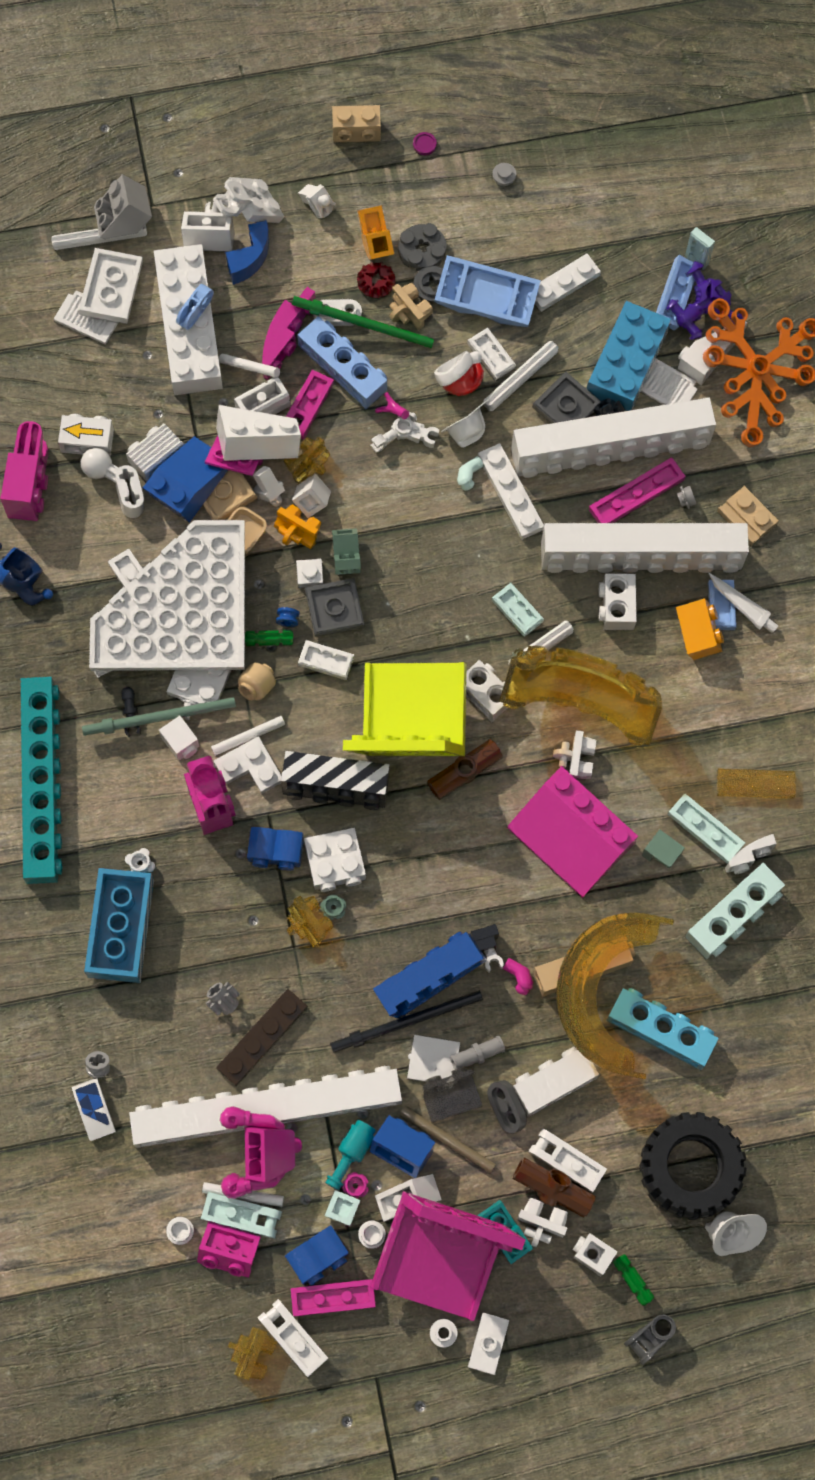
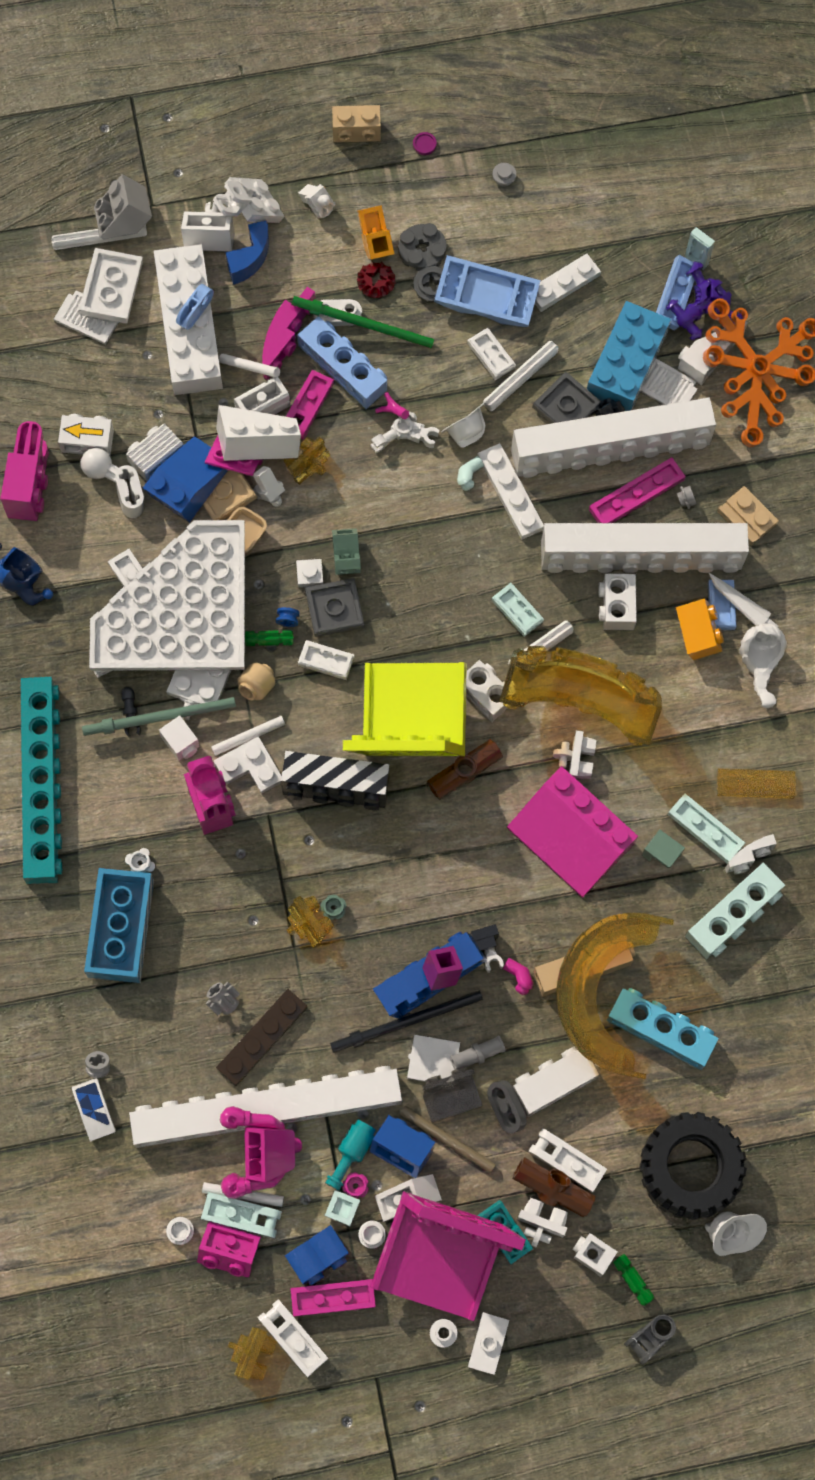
blue brick [247,827,304,871] -> none
light orange hips [273,504,321,549] -> none
white panel [292,473,331,518] -> none
white plate [304,828,366,892] -> none
tan hips [390,283,433,330] -> none
piece [434,351,484,396] -> none
none -> magenta brick [422,946,463,991]
none -> white hair [739,624,787,709]

